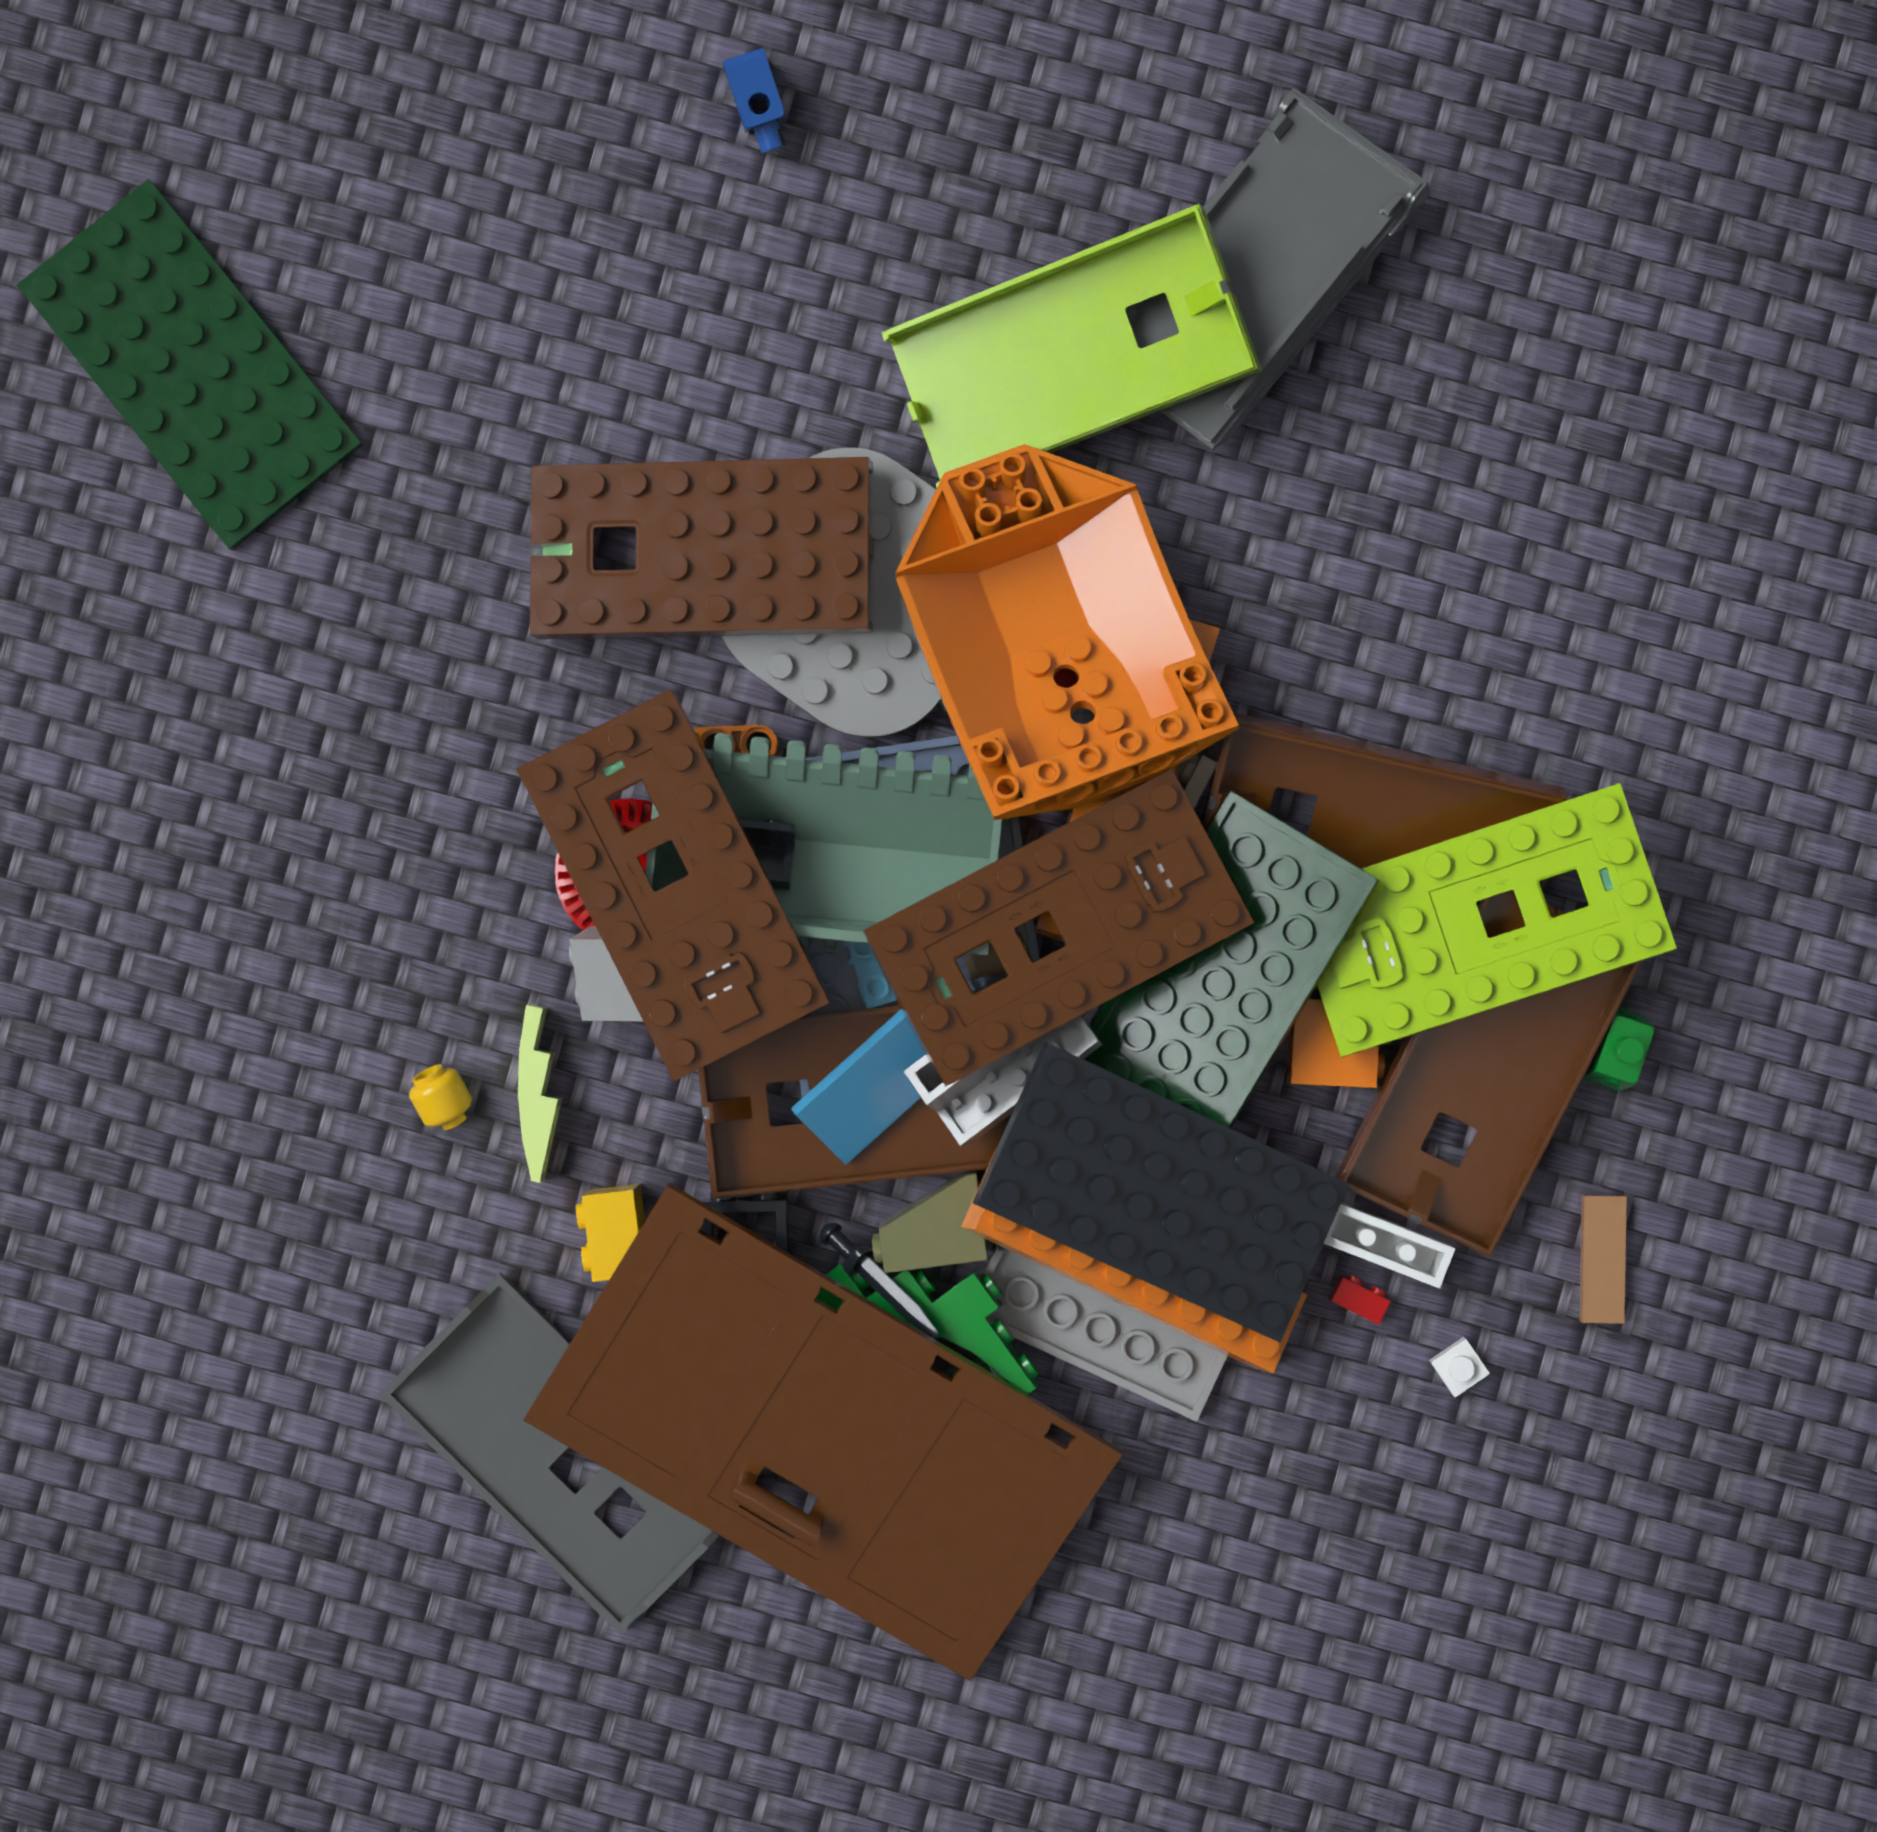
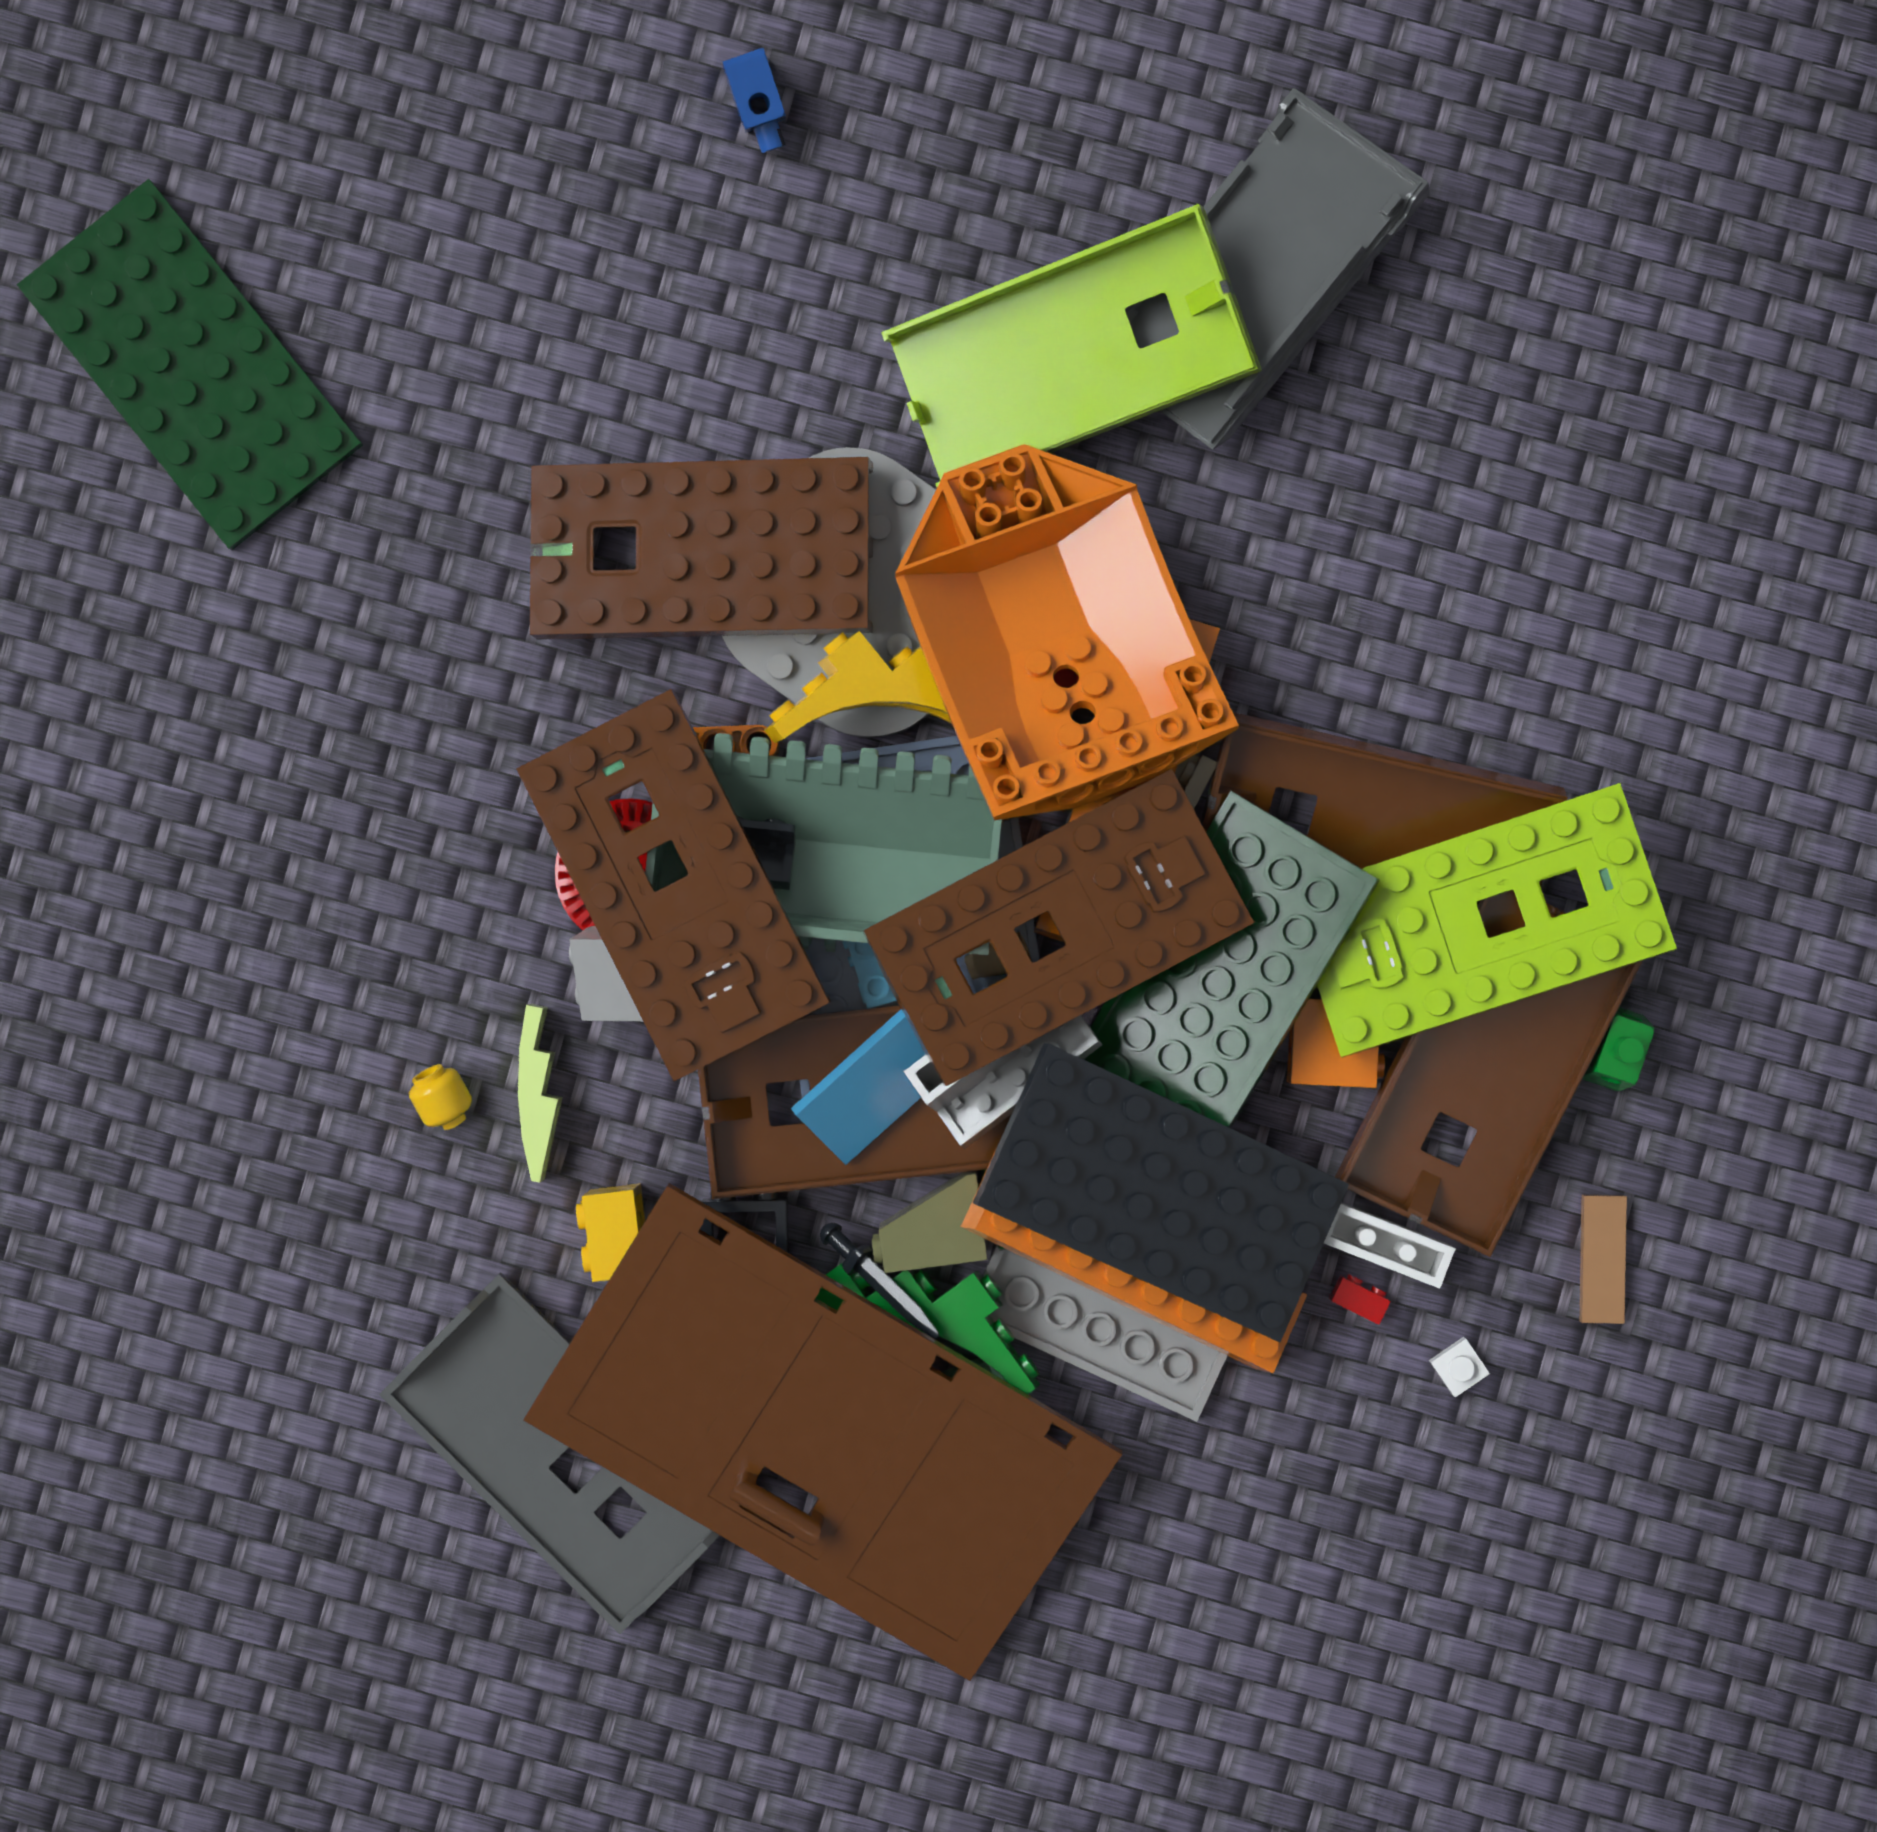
none -> yellow arch [764,631,951,743]

